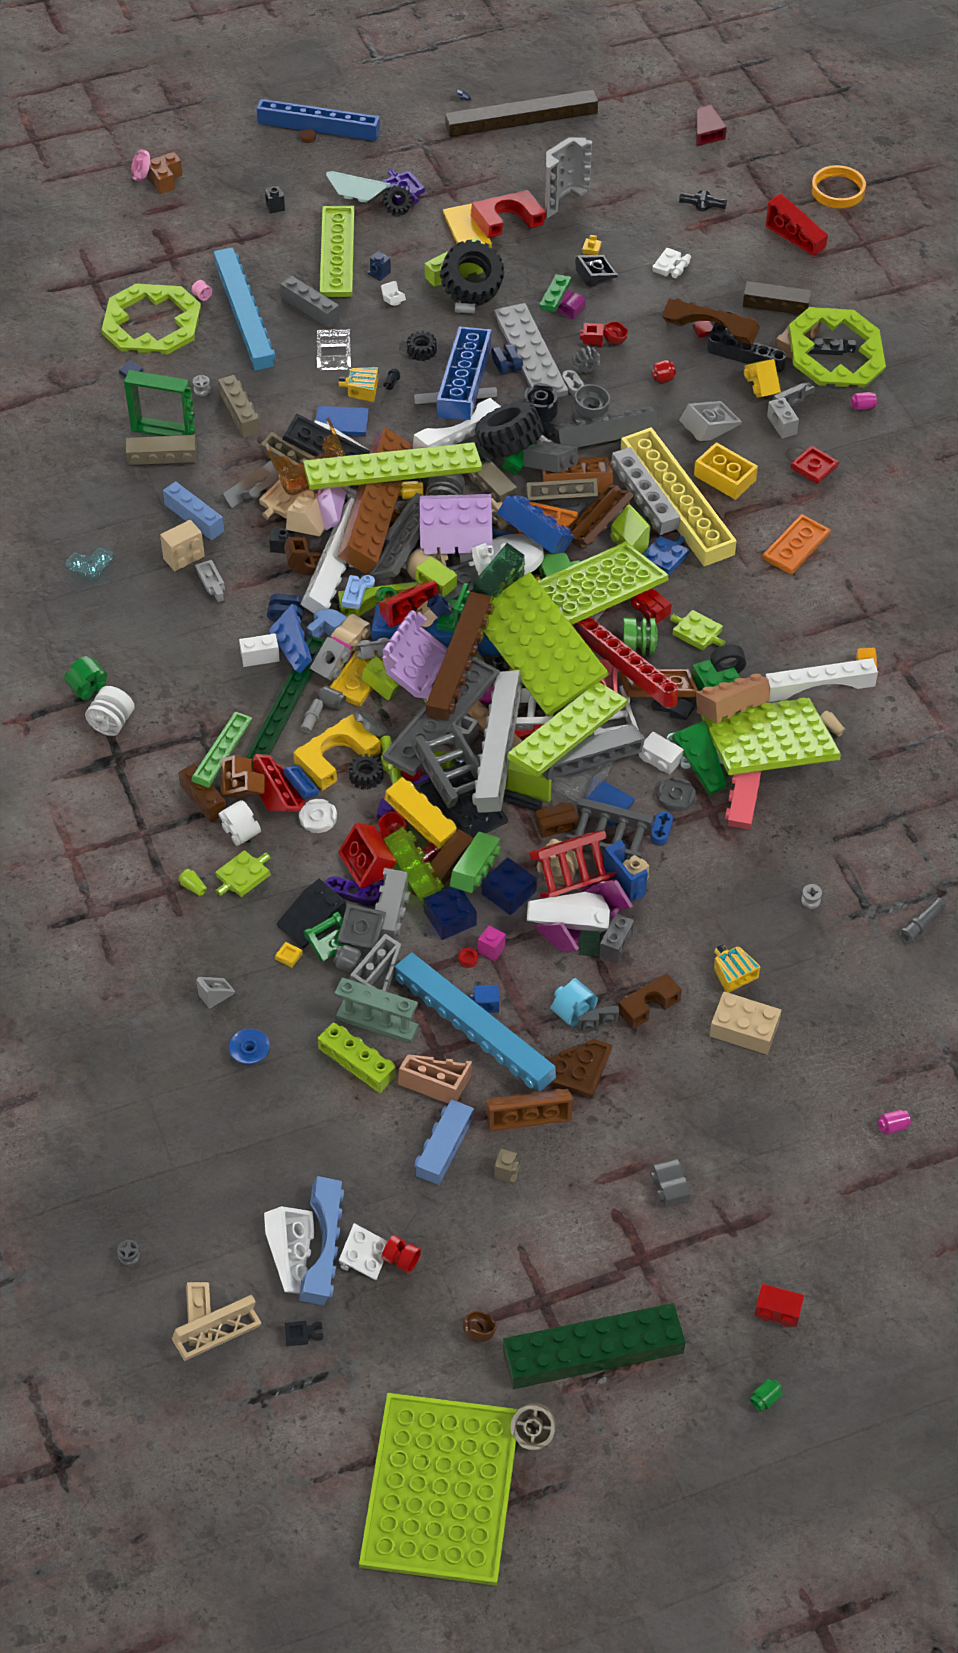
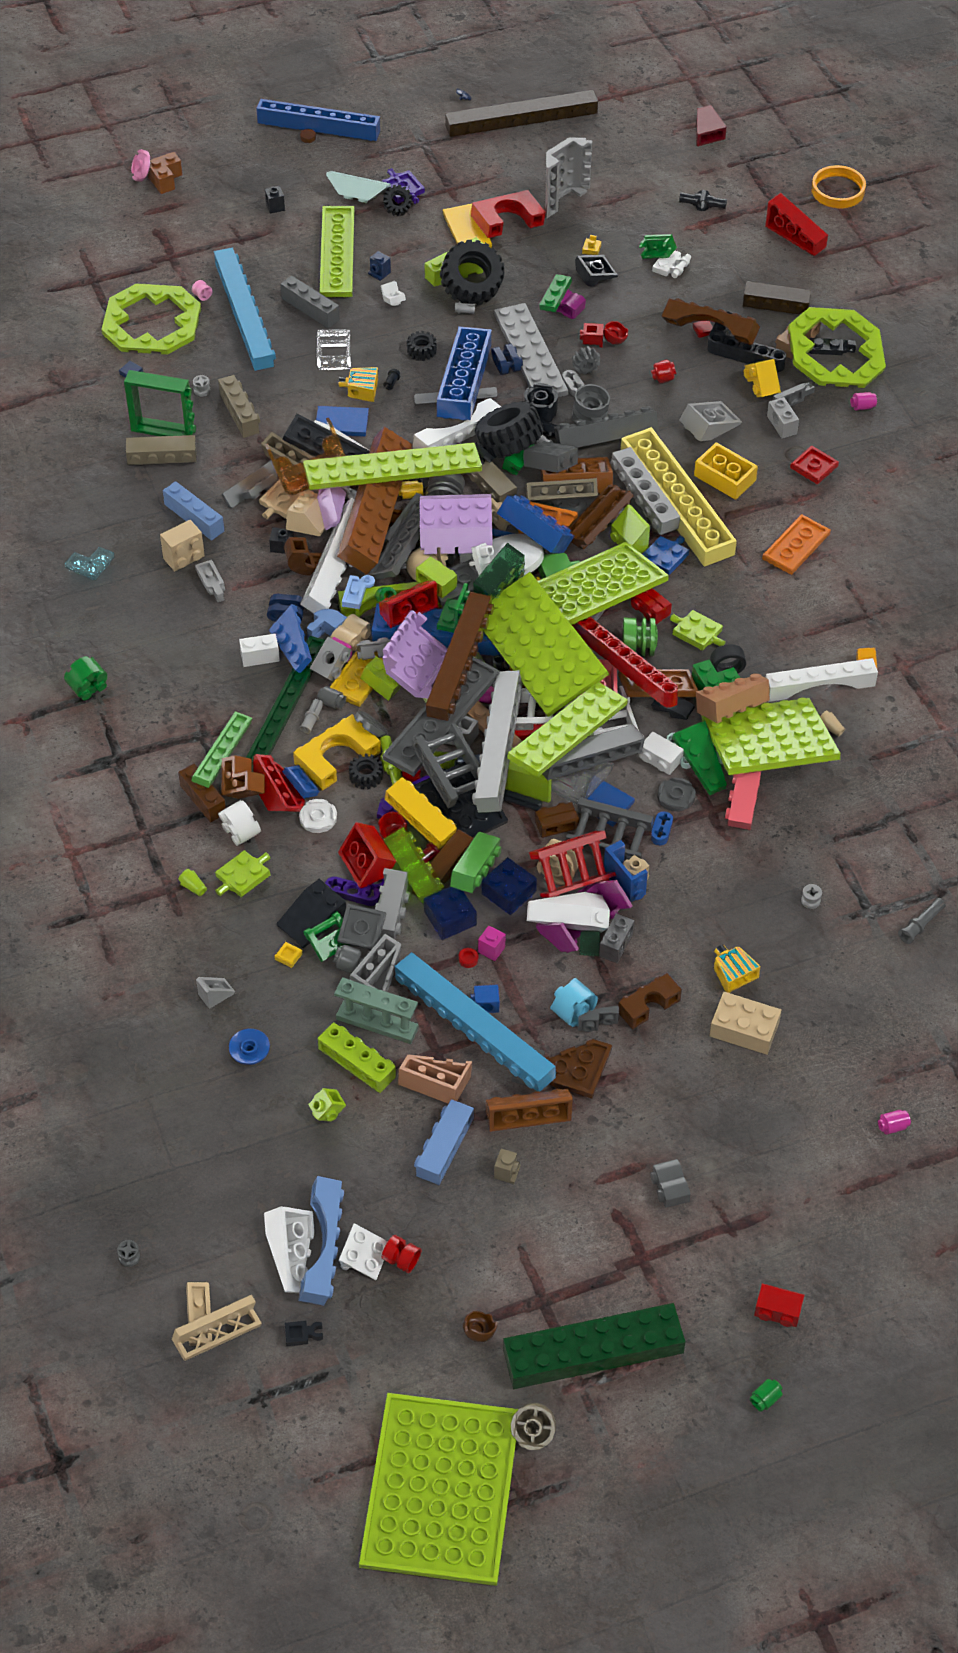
white wheel [85,686,135,736] -> none
dark blue leg [416,593,452,627] -> none
none -> lime brick [308,1088,346,1122]
none -> green hinge [639,234,677,259]

